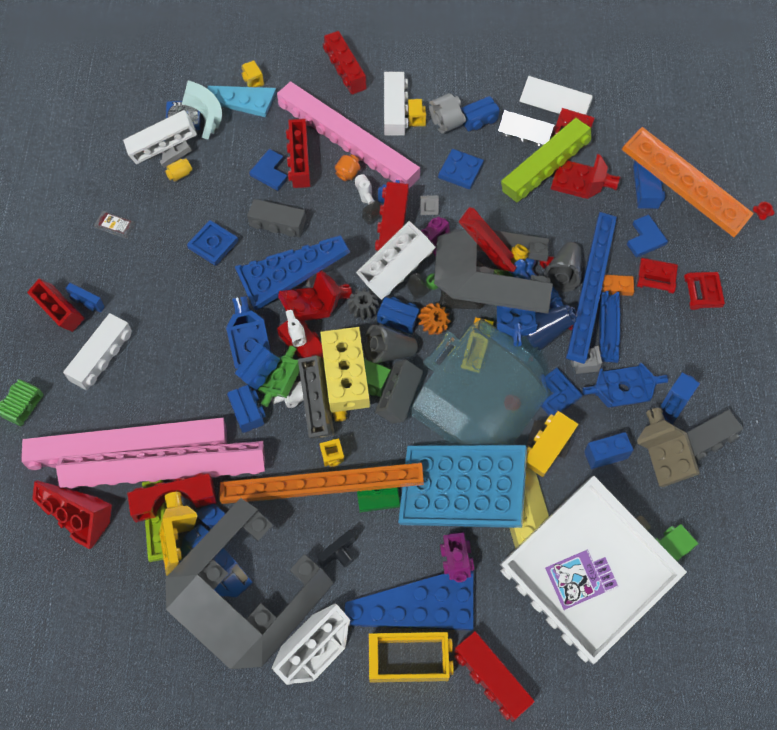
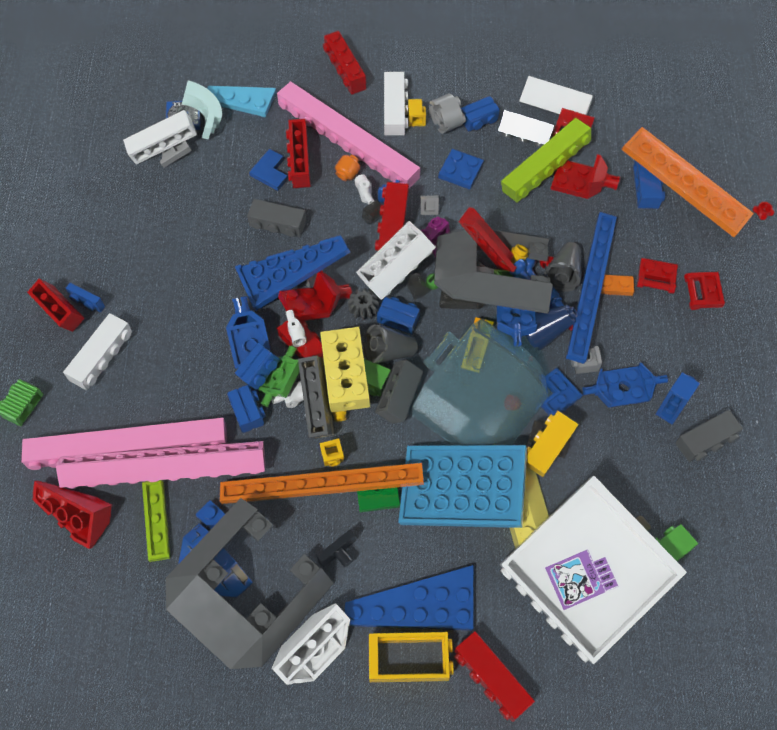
tile [94,211,135,239] -> none
red arch [127,473,217,522] -> none
yellow plate [159,492,197,576] -> none
yellow brick [165,158,193,182] -> none
blue plate [187,220,238,266] -> none
yellow brick [241,60,264,87] -> none
orange gear [418,303,450,335] -> none
magenta brick [440,533,474,582] -> none
blue brick [584,432,633,470] -> none
blue piece [599,291,620,363] -> none
blue tile [627,214,668,258] -> none
dark tan plate [637,408,700,487] -> none

